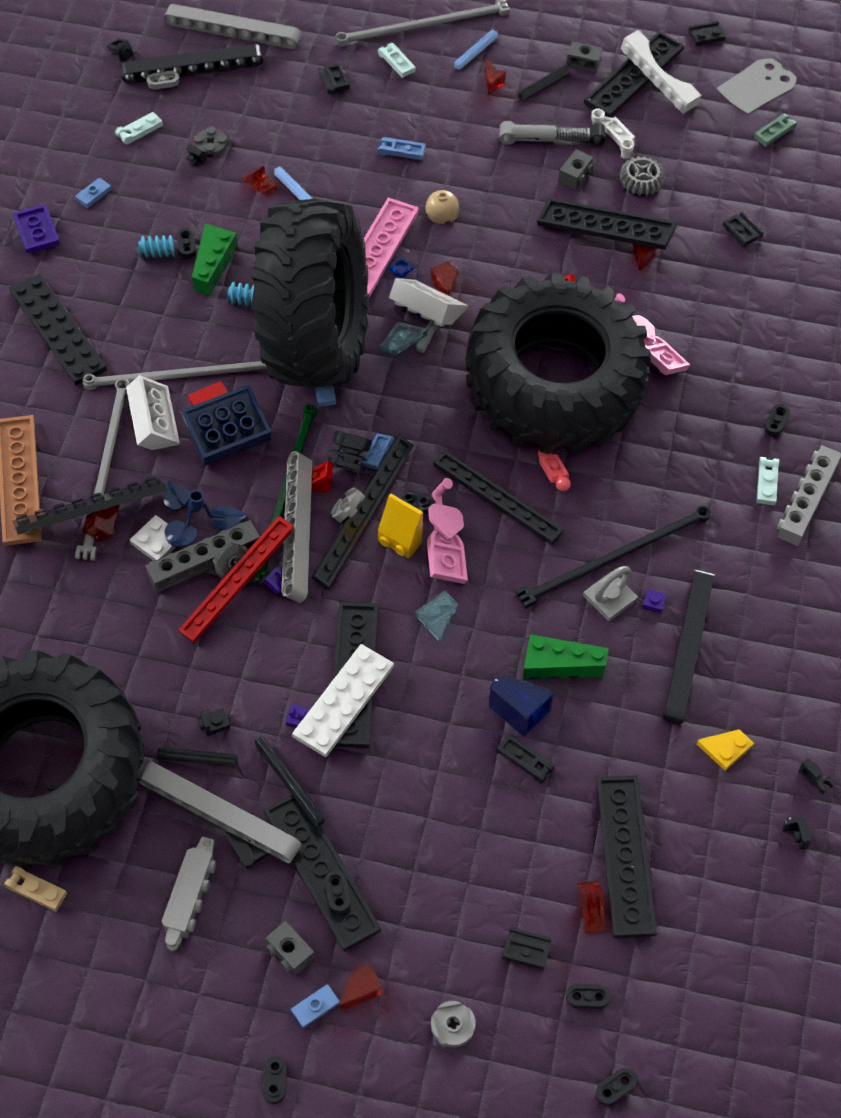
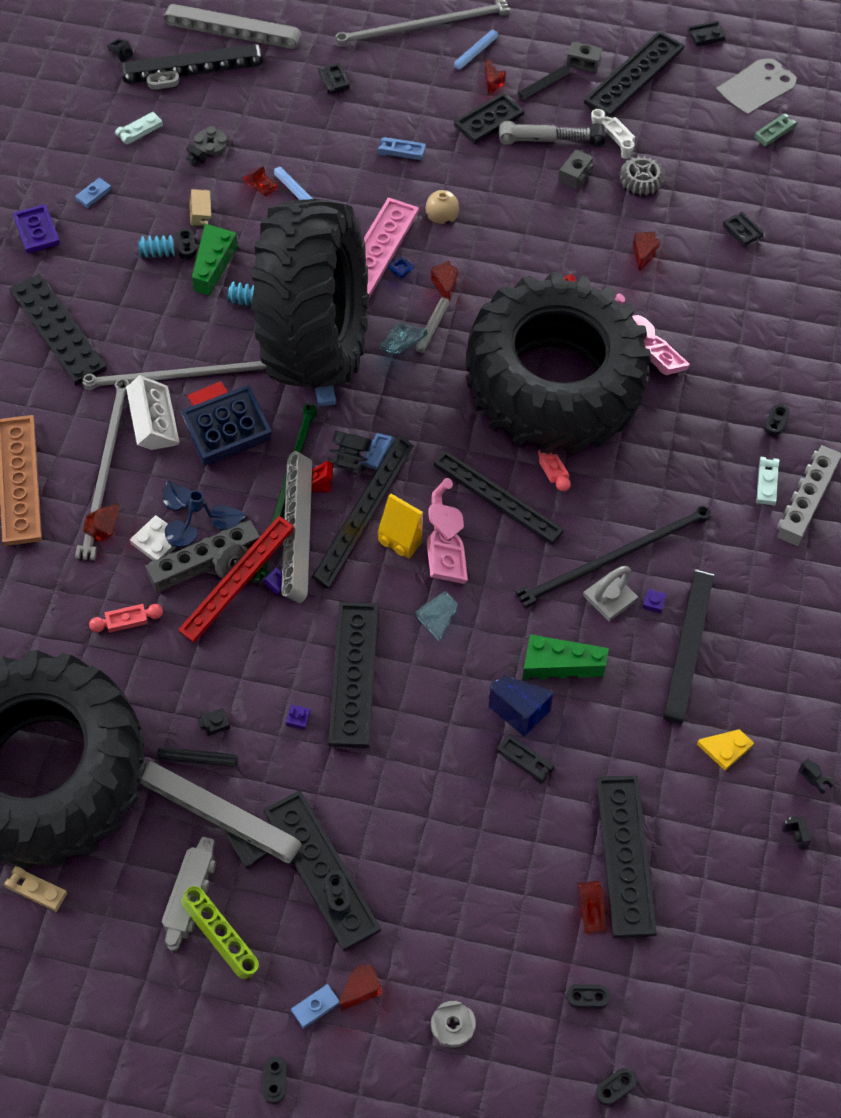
black plate [12,477,167,534] -> none
black axle [254,736,325,827] -> none
dark grey brick [266,921,315,976] -> none
white plate [292,644,394,757] -> none
light grey plate [331,487,365,523] -> none
light aqua plate [378,43,415,78] -> none
white slope [389,278,468,326] -> none
black plate [401,491,437,514] -> none
black plate [502,927,552,970] -> none
black plate [537,198,677,250] -> none
white arch [621,30,701,114] -> none
none -> coral plate [89,604,163,633]
none -> lime beam [181,886,259,979]
none -> tan hinge [189,189,211,226]
none -> black plate [454,92,524,144]

